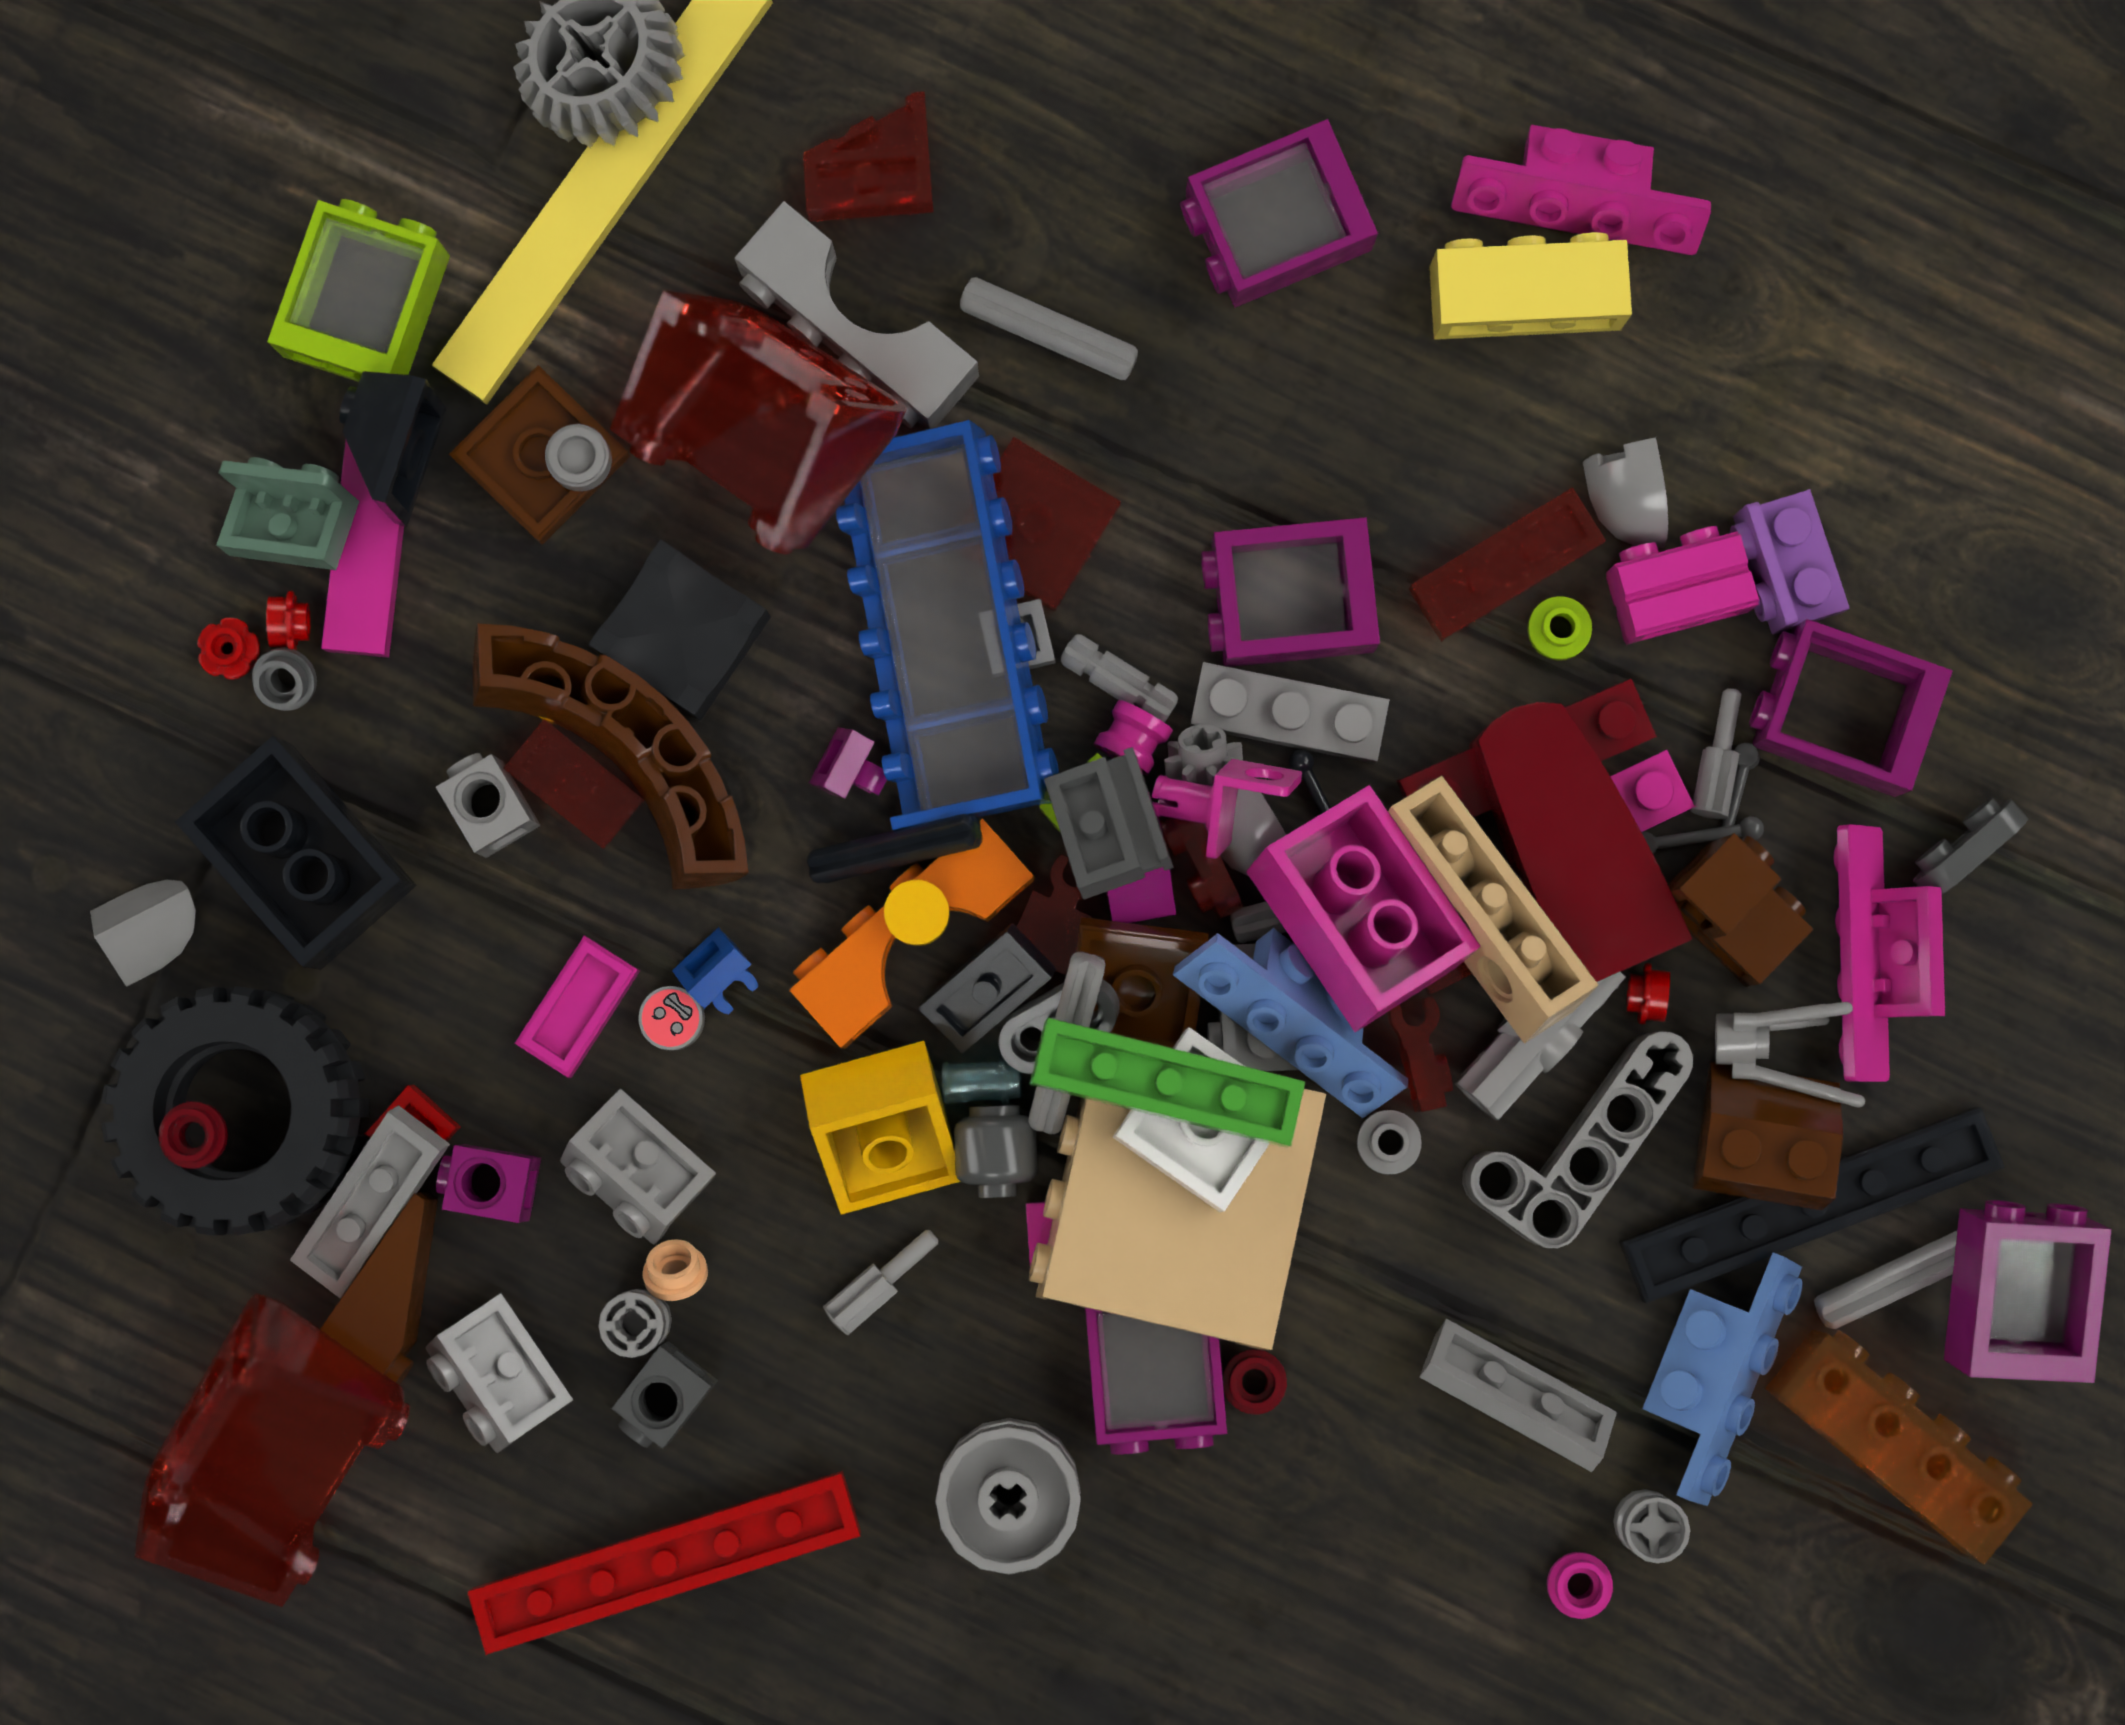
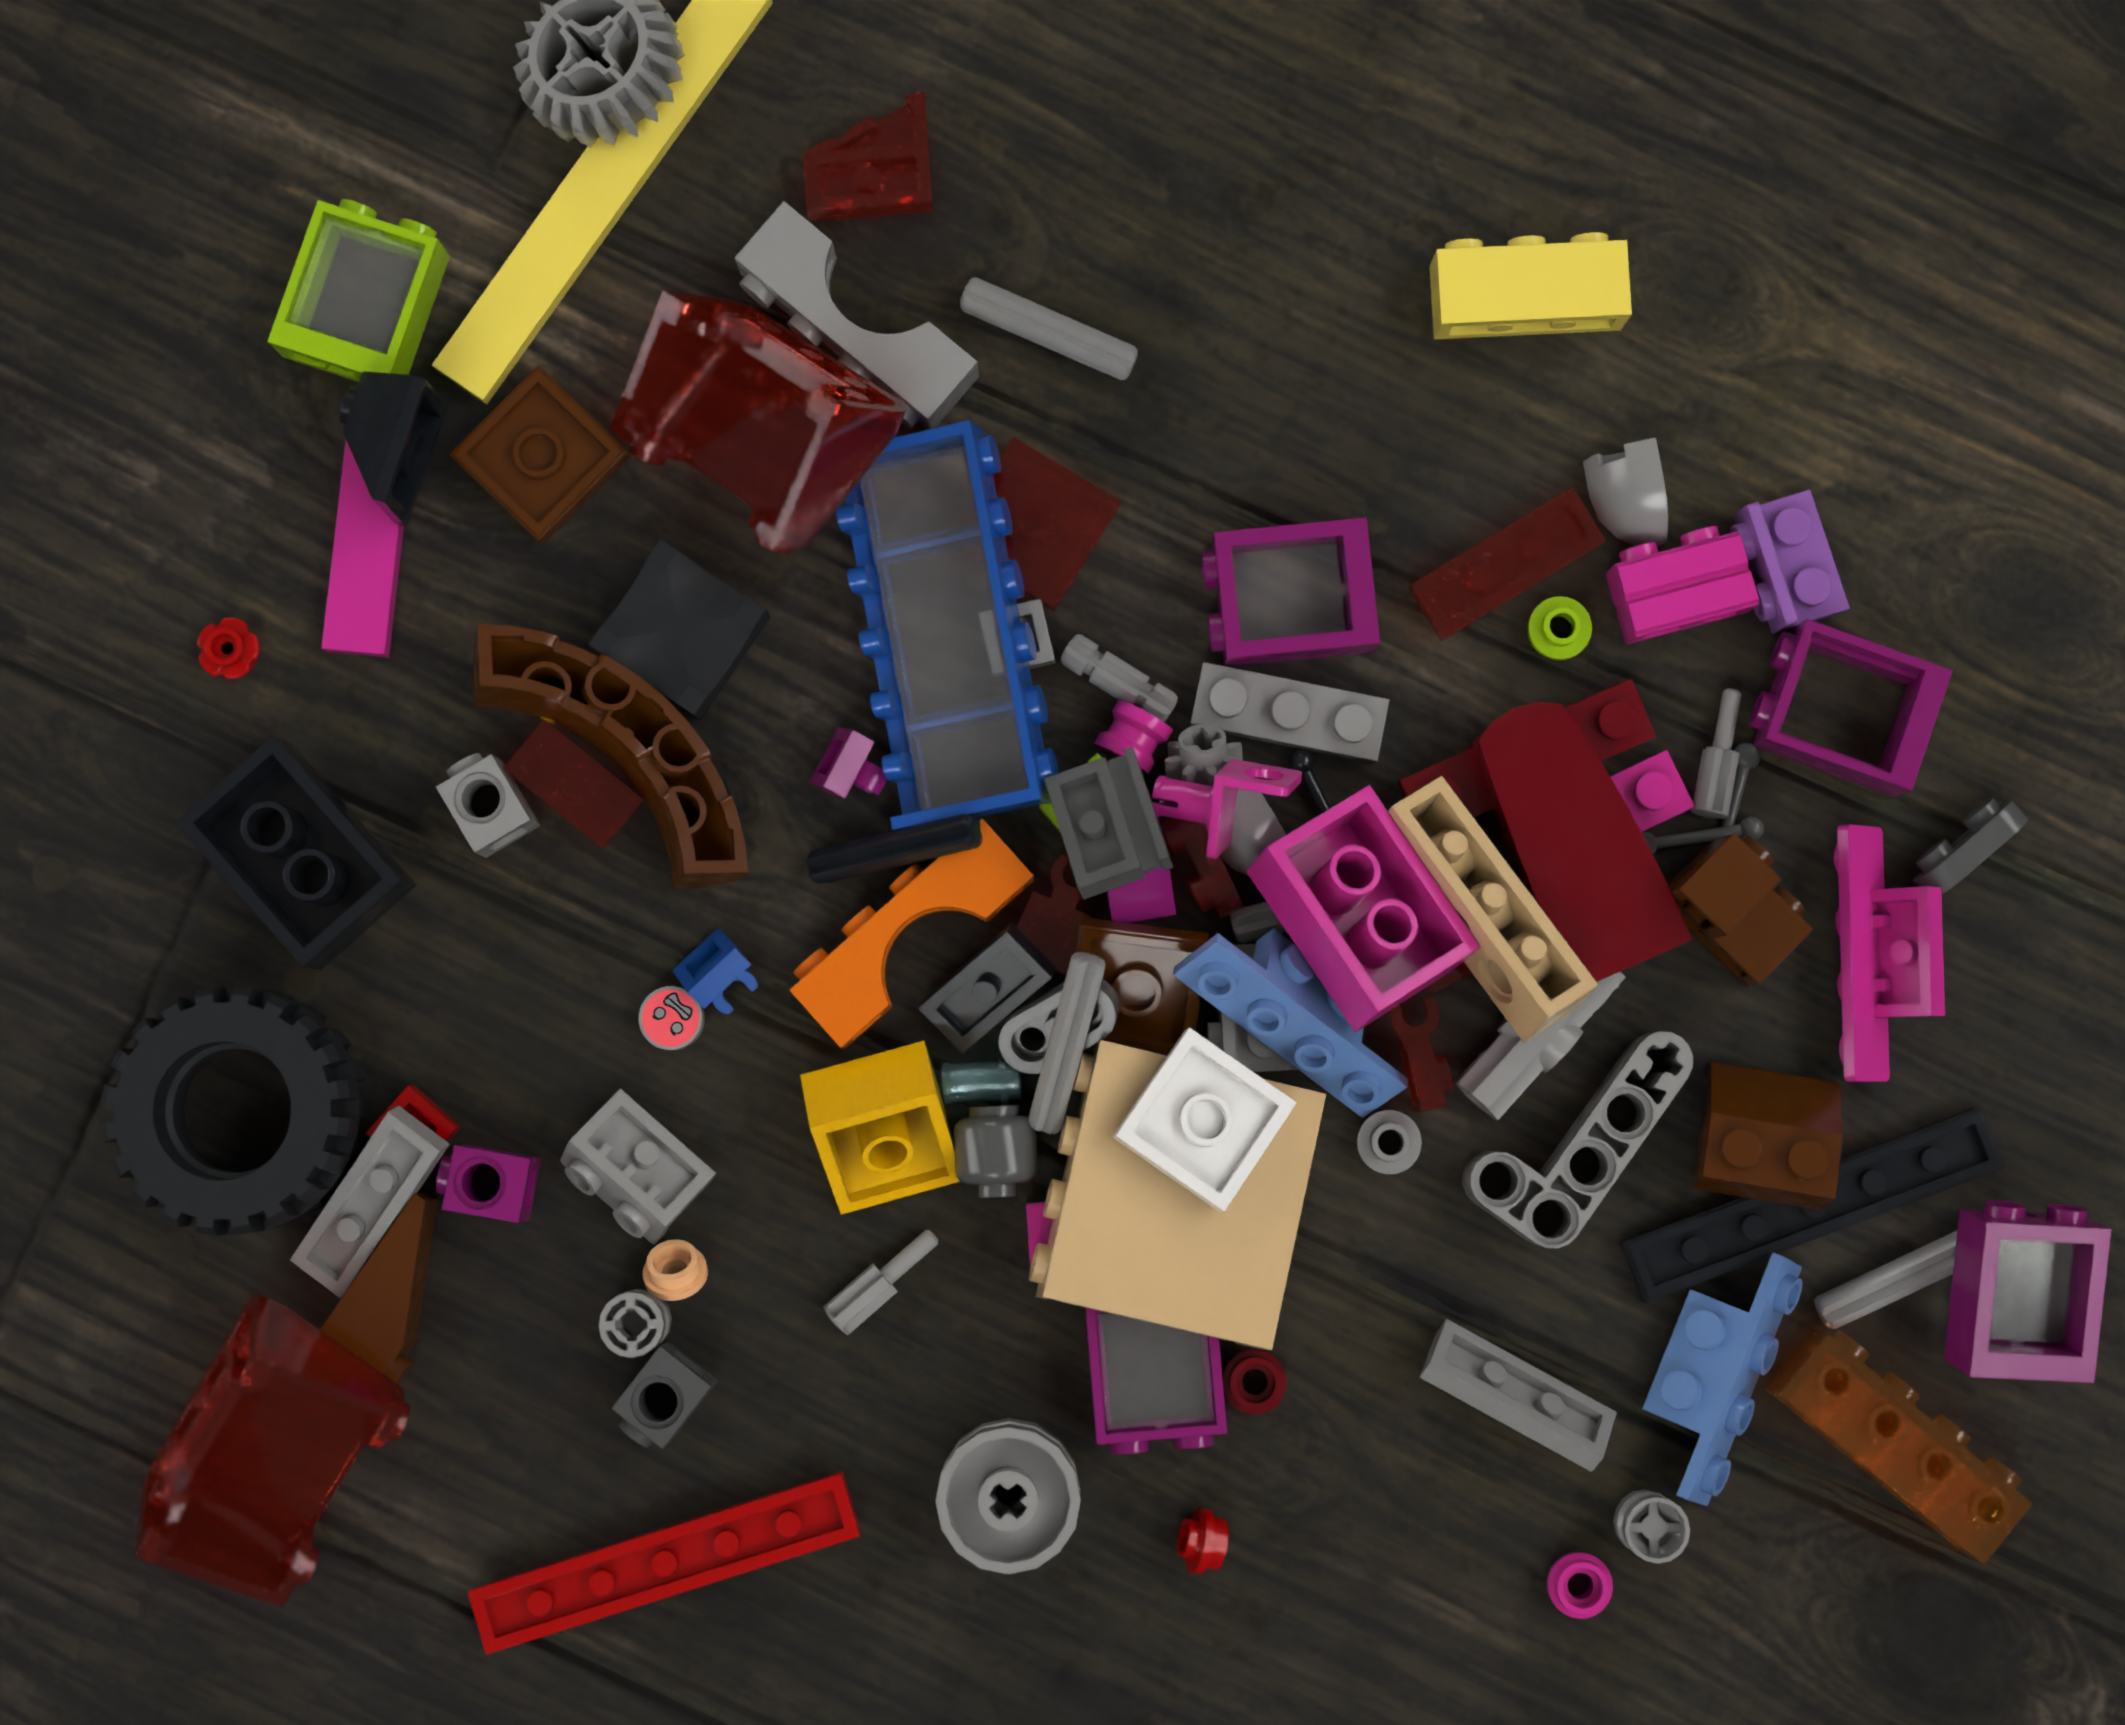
light grey brick [90,879,196,987] -> none
dark red plate [159,1102,228,1168] -> none
sand green bracket [216,457,359,570] -> none
dark grey plate [252,647,317,711] -> none
red plate [266,591,311,650] -> none
light grey bracket [426,1293,573,1453] -> none
dark pink tile [514,936,640,1078] -> none
light grey tile [545,424,612,491] -> none
yellow tile [884,880,950,946] -> none
bright green plate [1030,1018,1306,1148] -> none
window [1180,119,1378,308] -> none
dark pink bracket [1451,125,1711,255] -> none
red plate [1626,962,1670,1025] -> none
light grey plant [1715,1002,1865,1108] -> none
none -> red plate [1177,1507,1229,1574]

